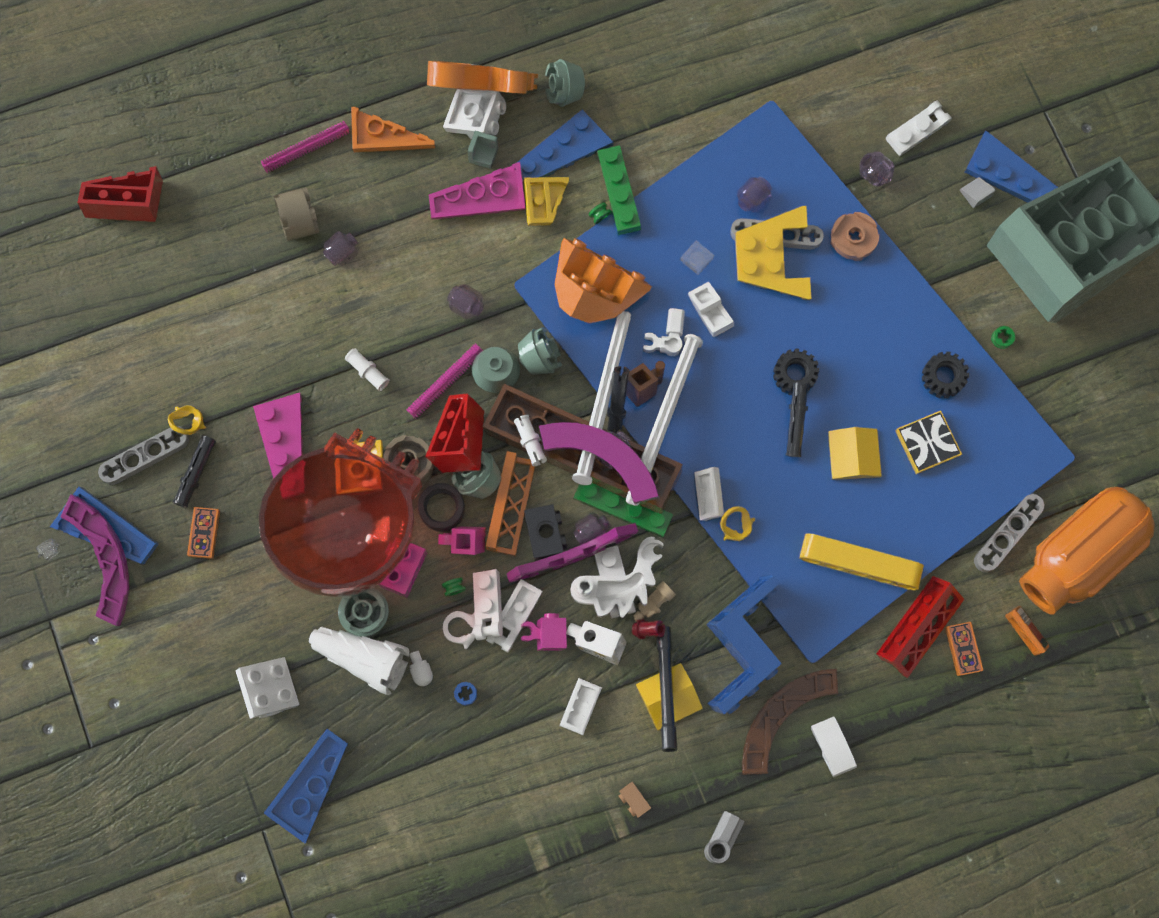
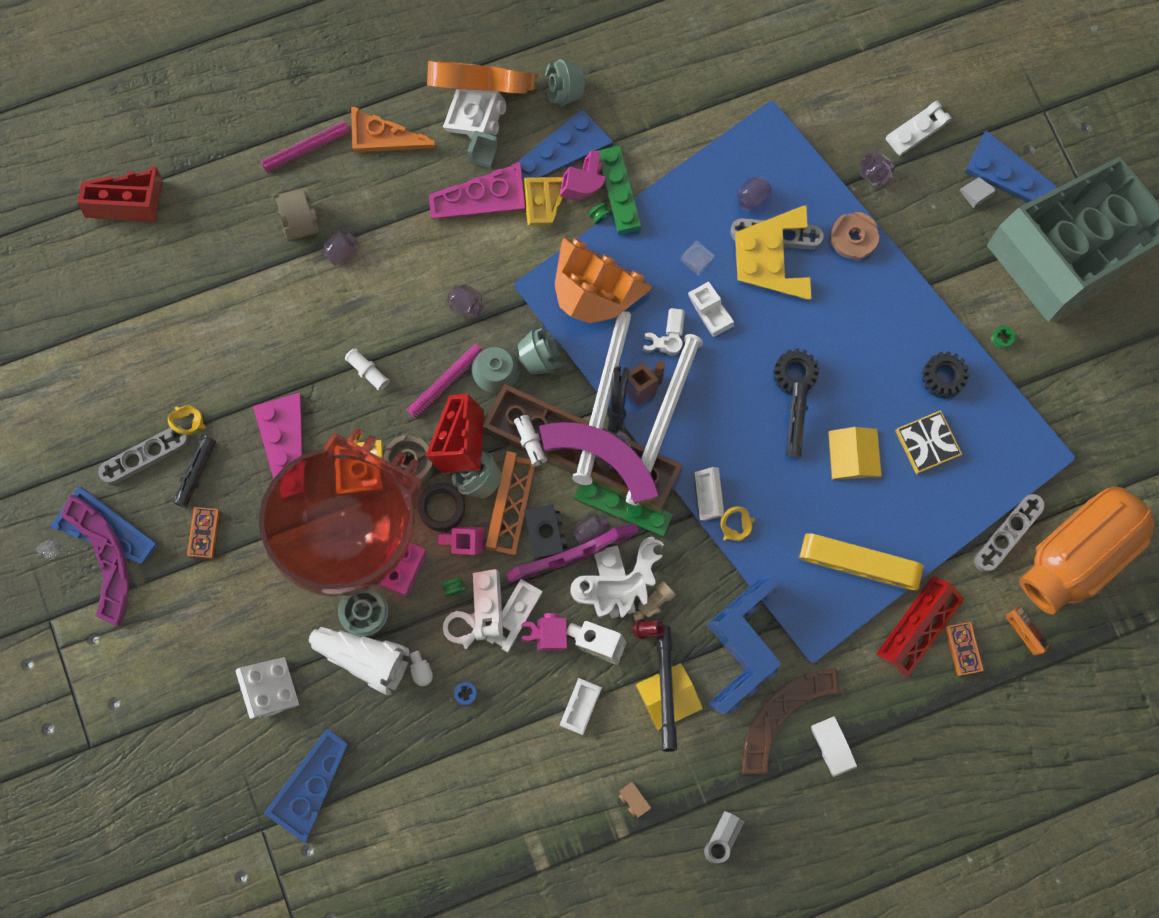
none -> dark pink brick [560,150,605,201]

